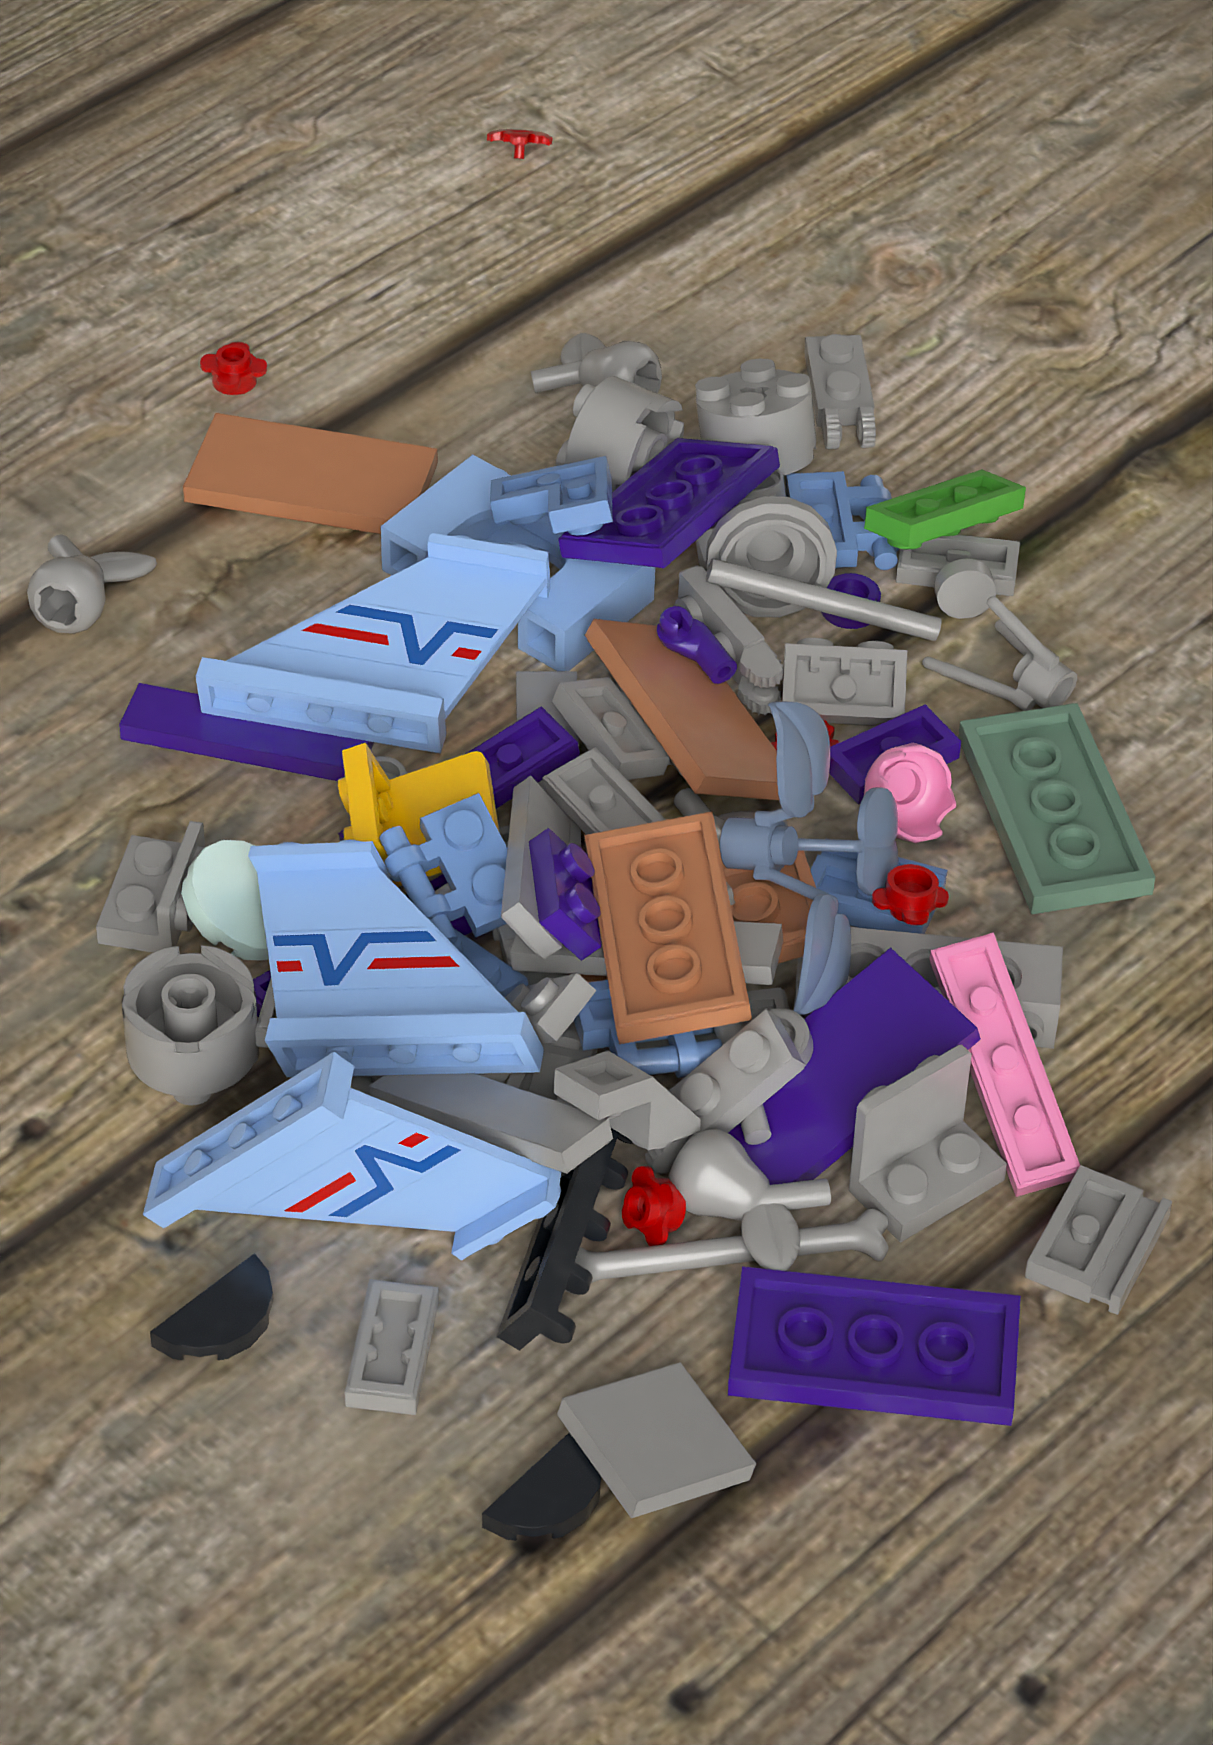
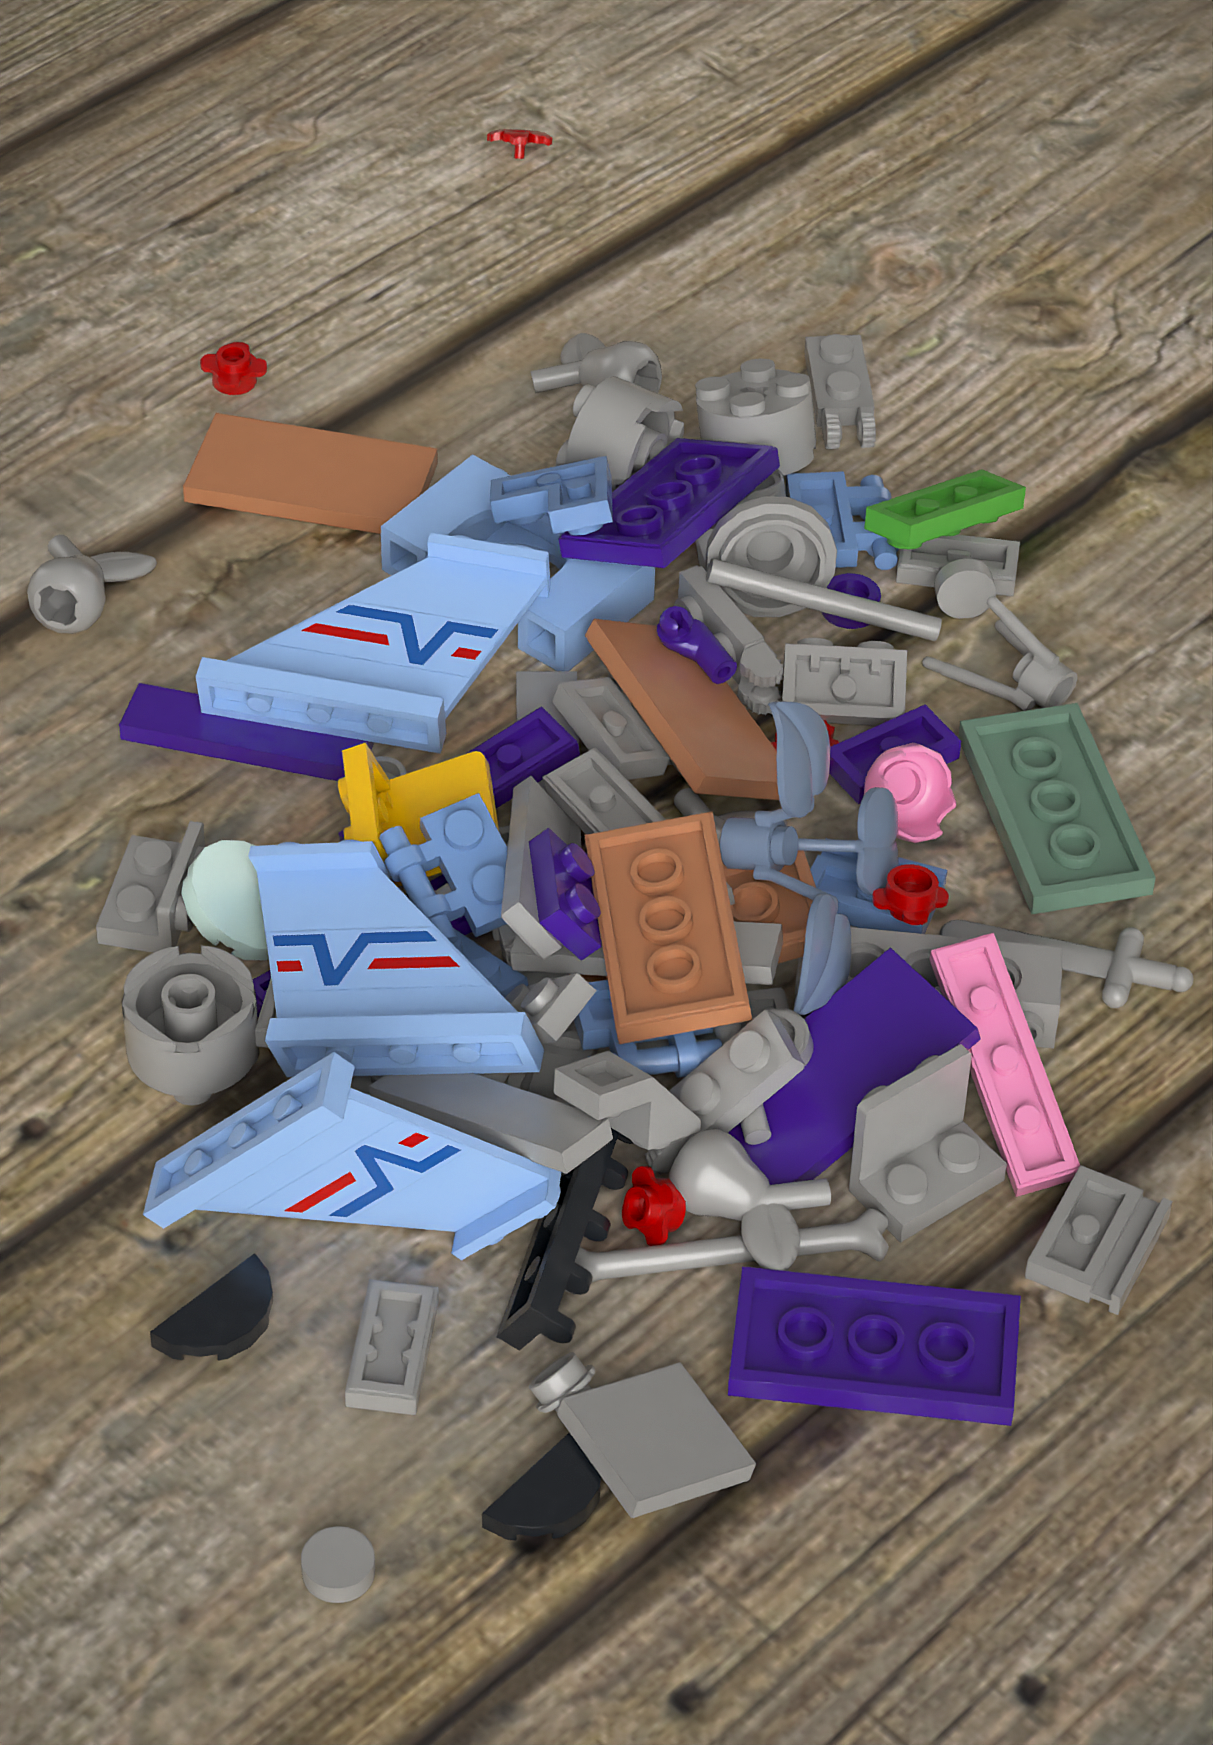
none -> light grey tile [301,1526,375,1603]
none -> light grey plate [529,1352,595,1413]
none -> light grey sword [940,920,1194,1008]

